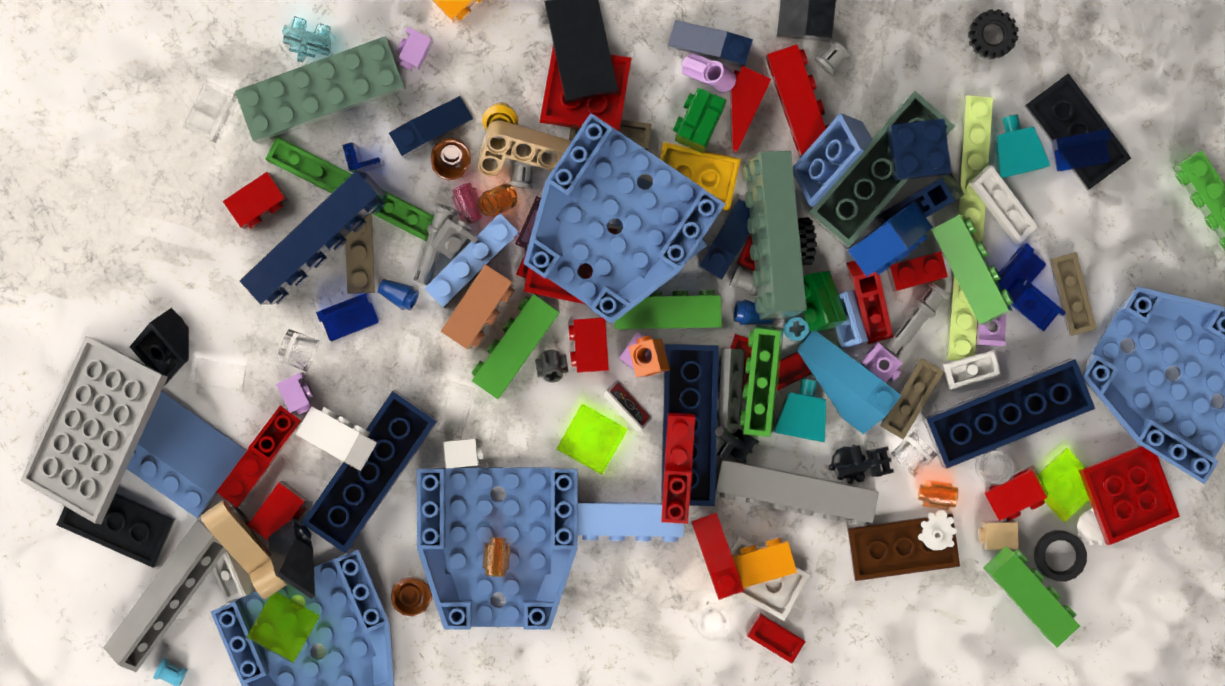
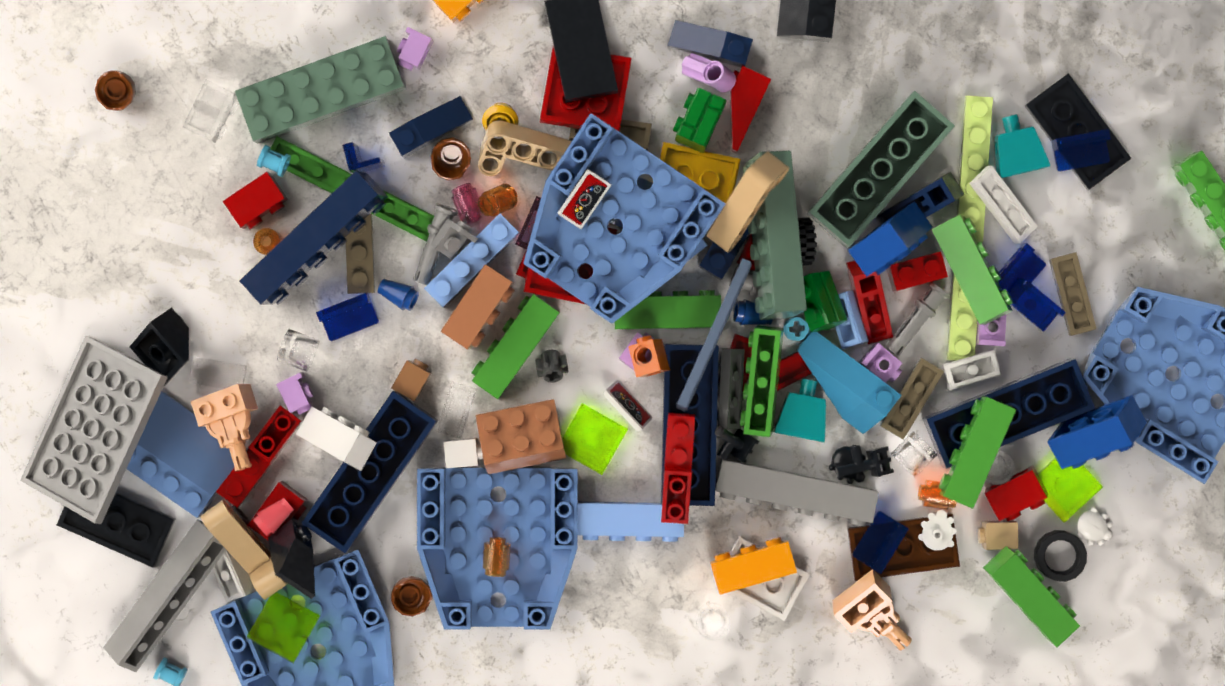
clear light blue hips [282,16,331,63] -> none
light grey bush [509,159,535,189] -> none
red brick [569,317,609,373] -> none
red slope [691,513,744,600] -> none
red tile [746,613,806,664] -> none
red brick [765,44,829,157] -> none
medium blue slope [793,113,873,207] -> none
light grey bush [815,39,850,75] -> none
dark blue brick [887,118,951,181] -> none
black tyre [968,9,1019,59] -> none
red plate [1078,445,1180,545] -> none
none -> dark orange hair [94,71,136,111]
none -> light nougat brick [190,384,258,471]
none -> clear orange brick [253,228,283,255]
none -> coral cone [253,498,294,536]
none -> medium azure bush [256,145,291,177]
none -> medium nougat brick [391,358,432,401]
none -> nougat brick [476,399,566,474]
none -> slope [558,169,611,229]
none -> sand blue tile [676,258,752,412]
none -> tan beam [707,151,789,253]
none -> light nougat brick [832,569,912,650]
none -> clear blue panel [852,511,909,574]
none -> bright green brick [938,396,1016,509]
none -> blue brick [1047,395,1147,469]

